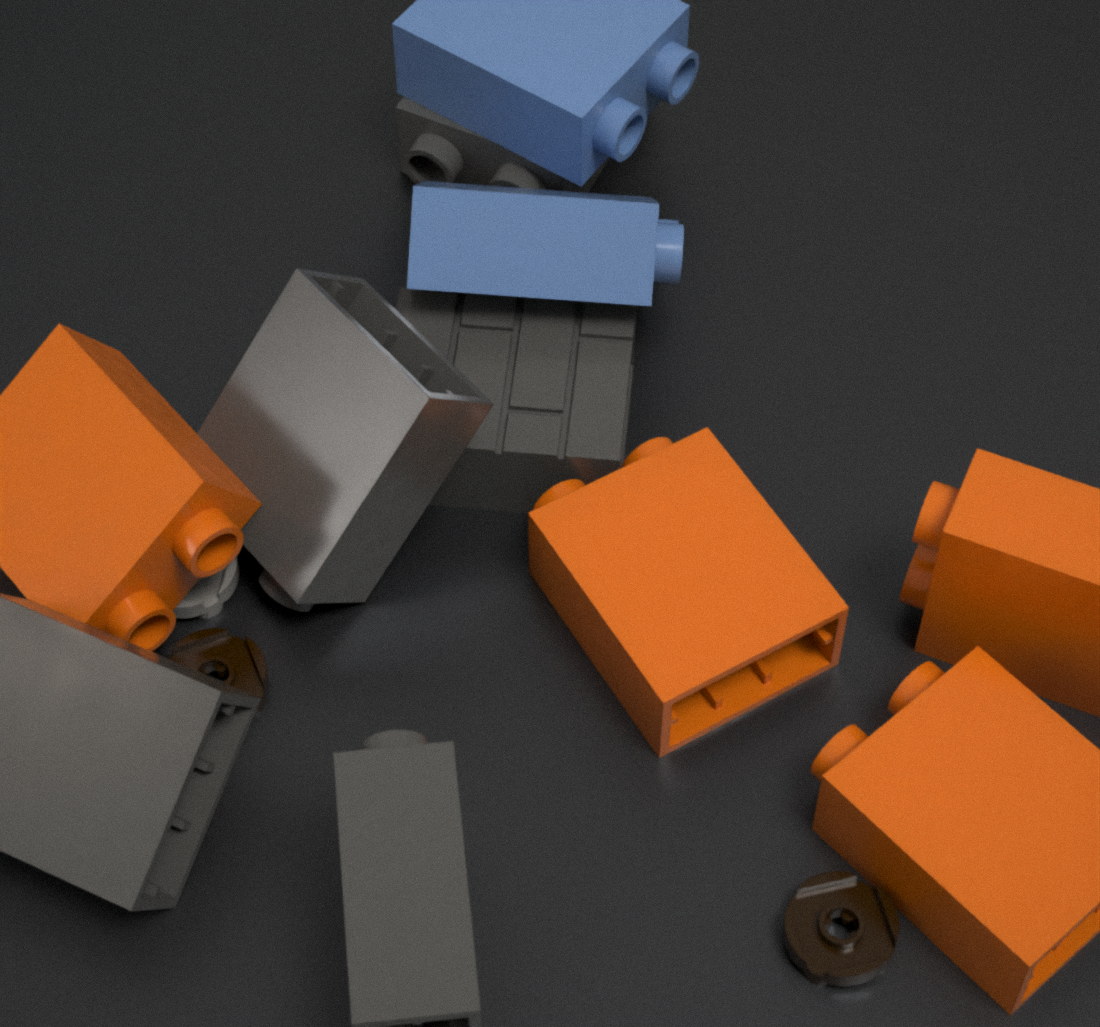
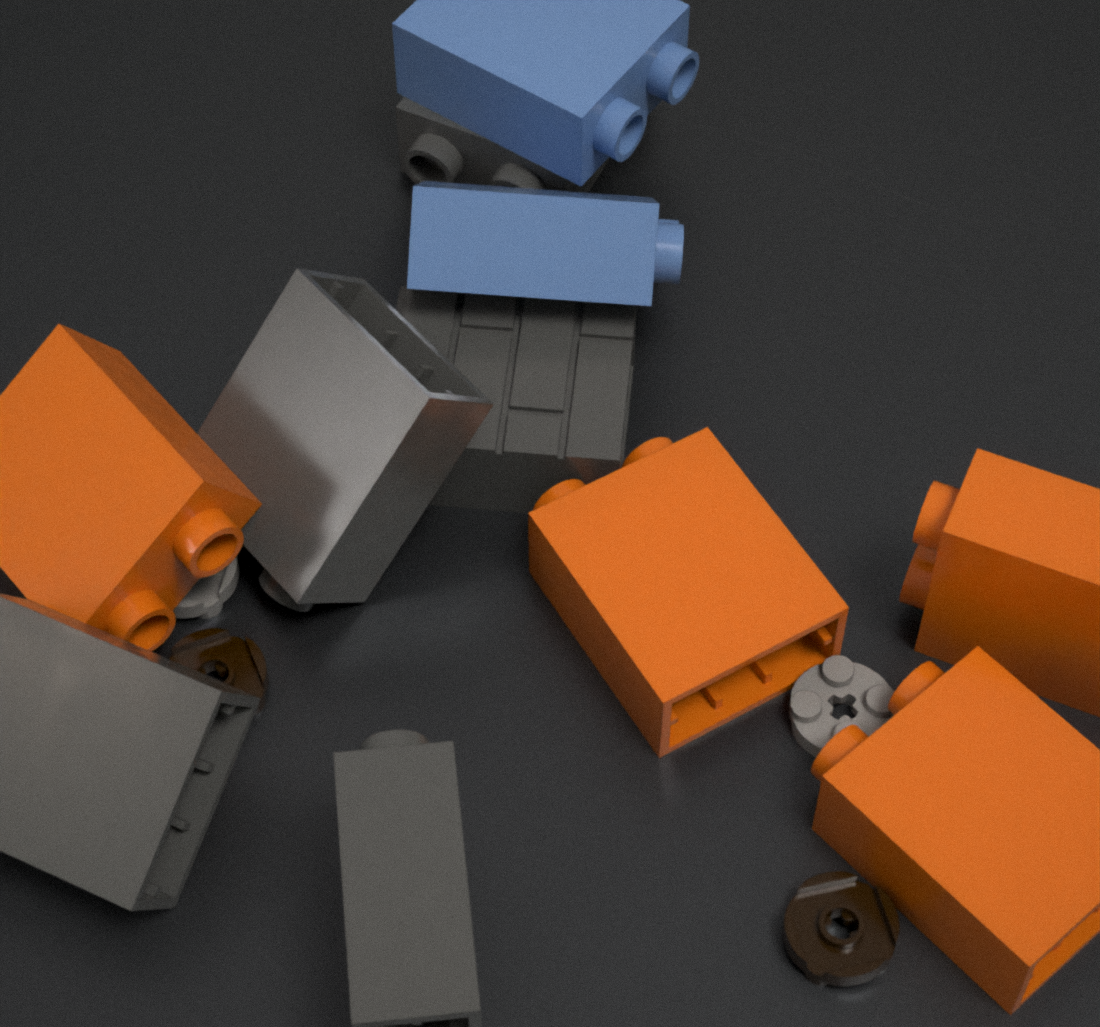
none -> light grey plate [788,655,895,757]

